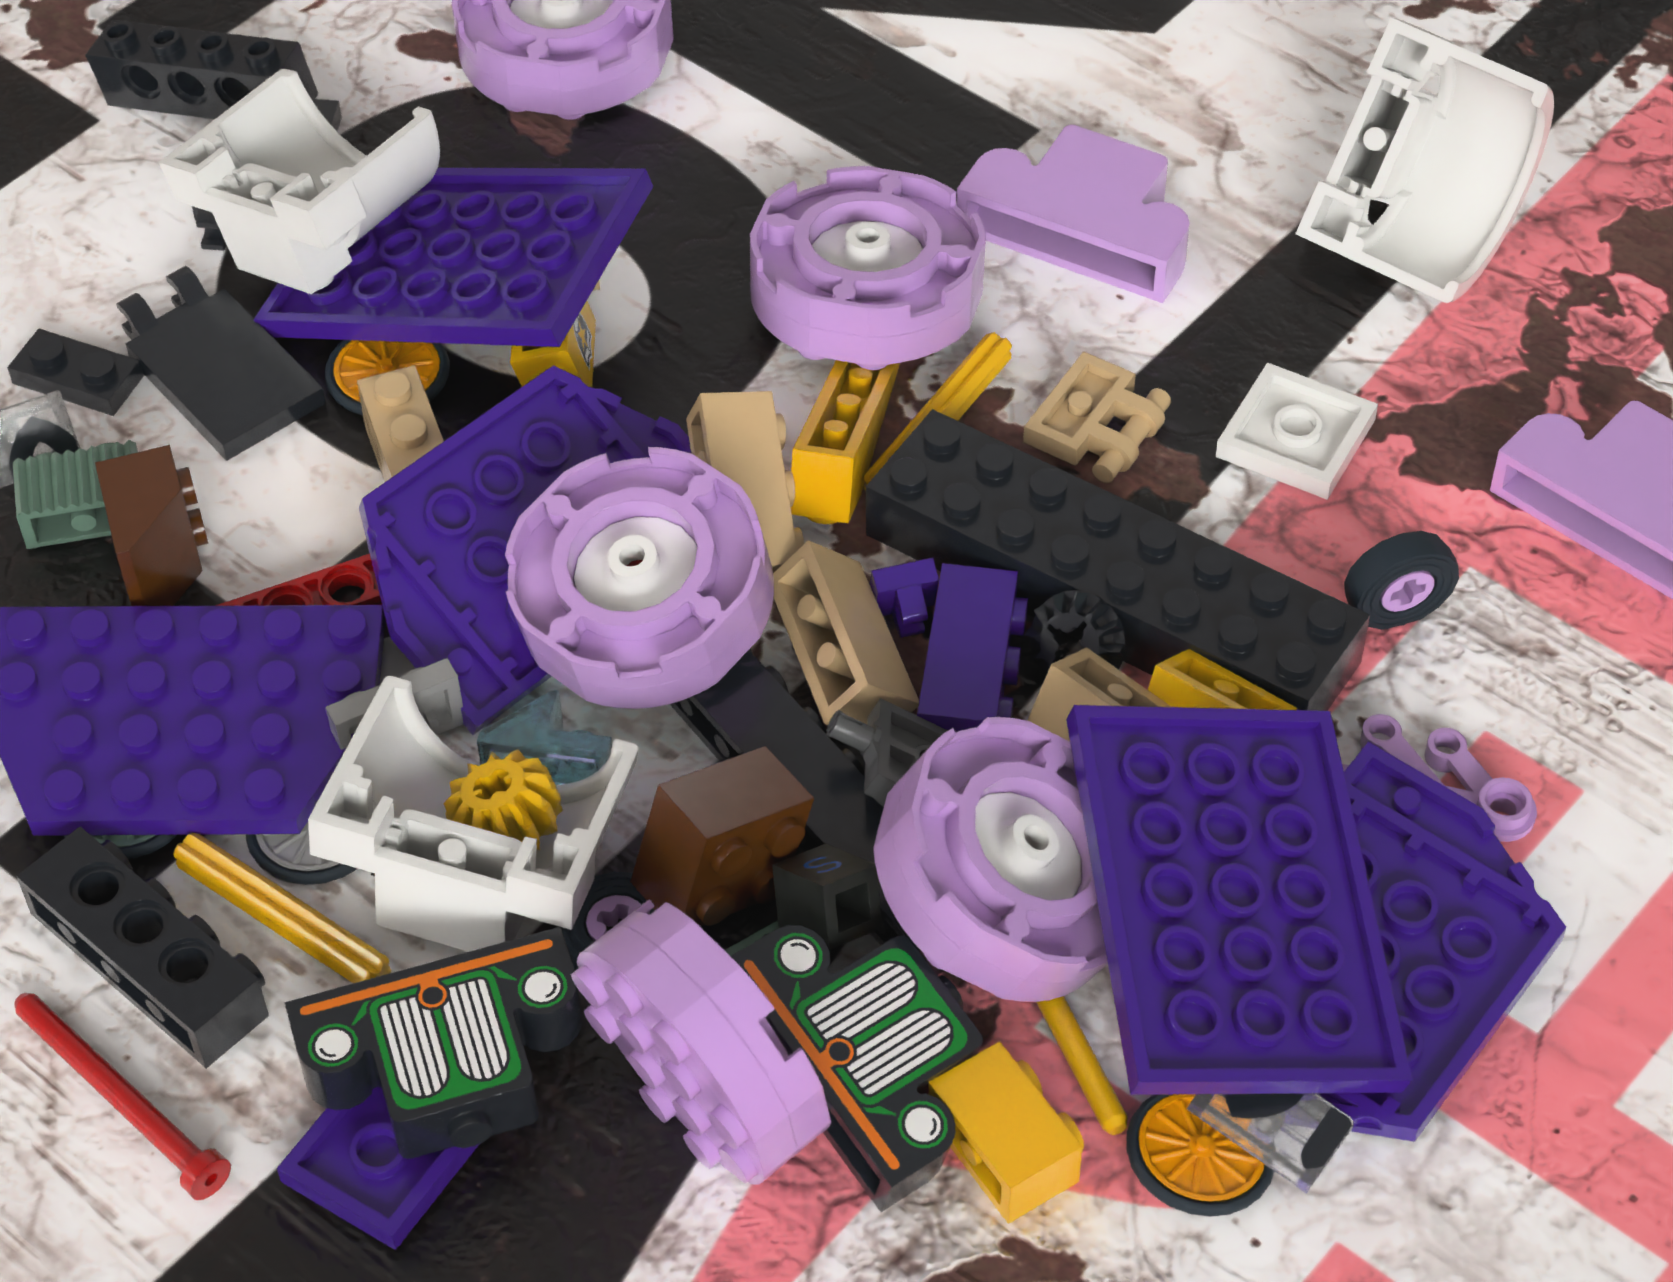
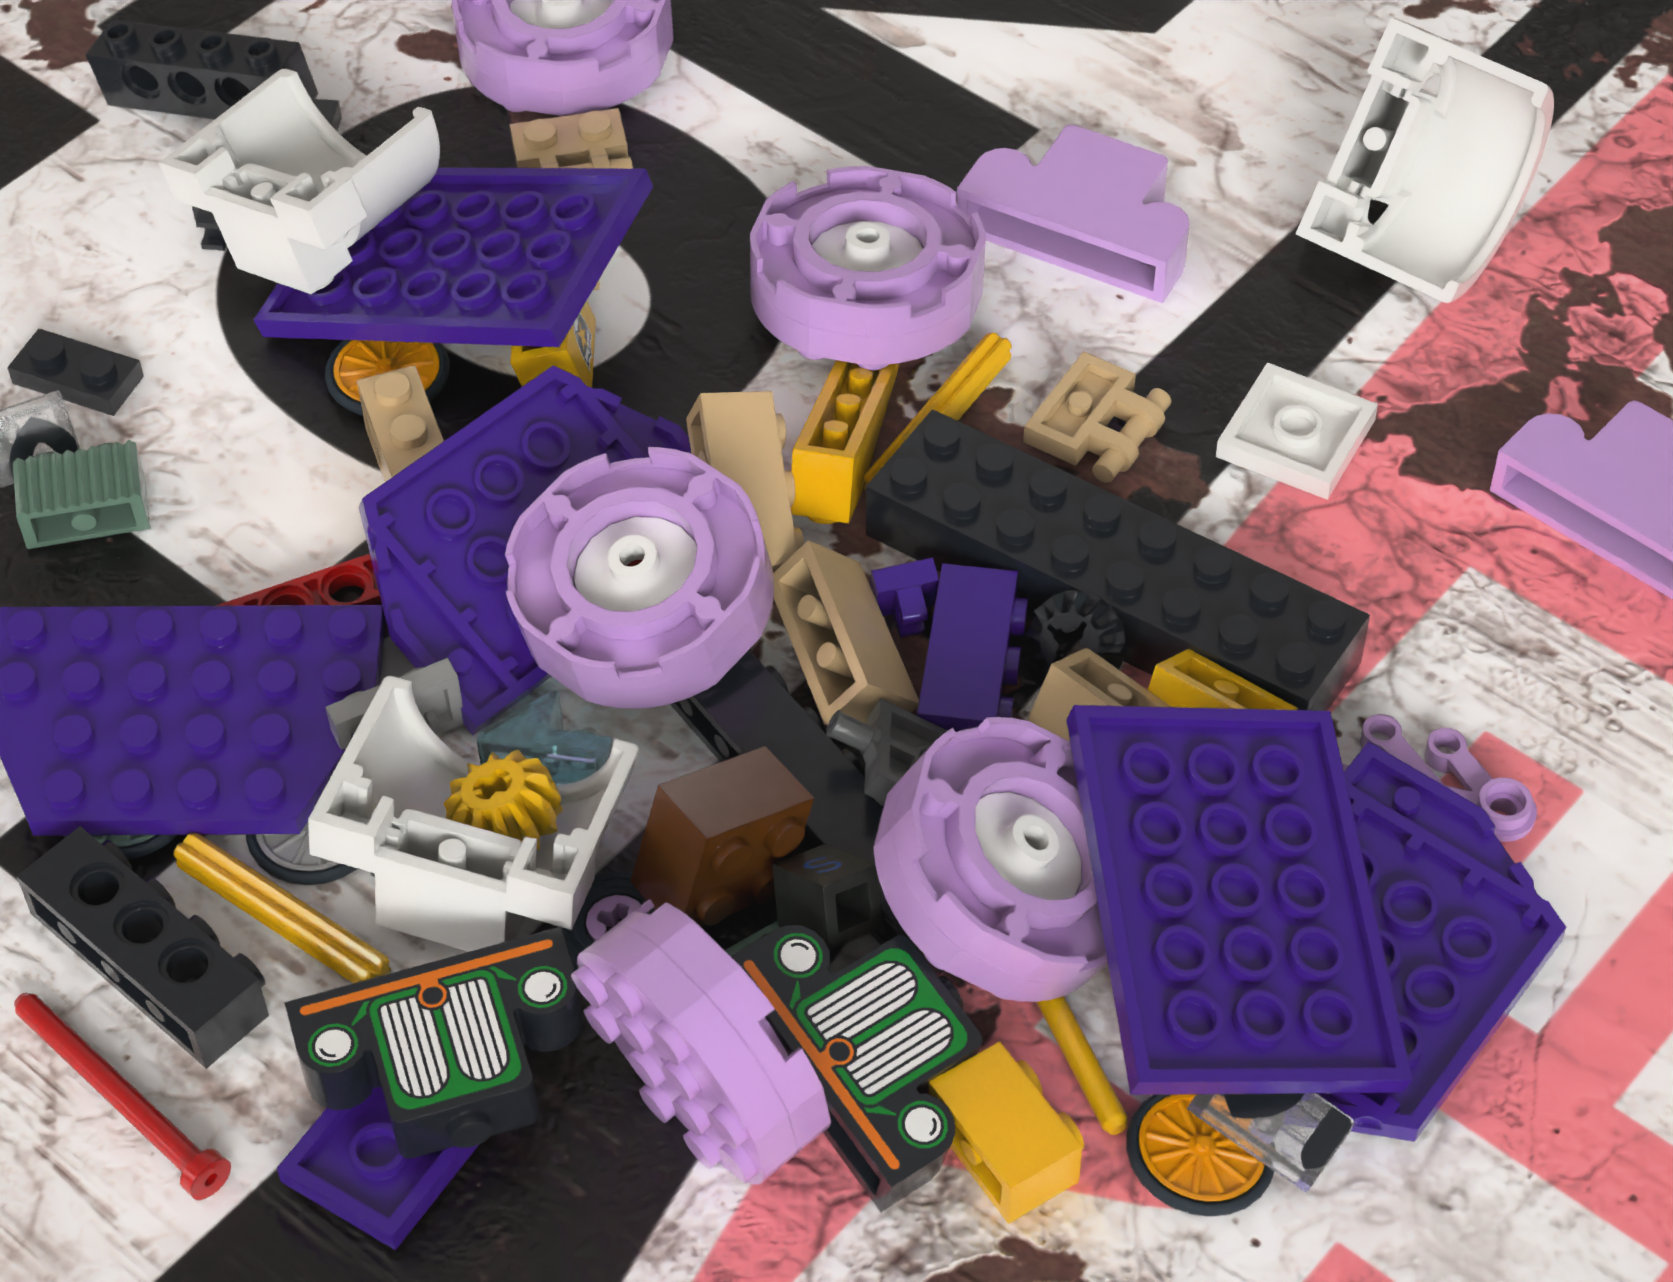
reddish brown slope [95,445,209,606] -> none
black tile [116,266,326,461] -> none
black bush [1344,531,1459,630] -> none
none -> tan plate [510,108,633,168]

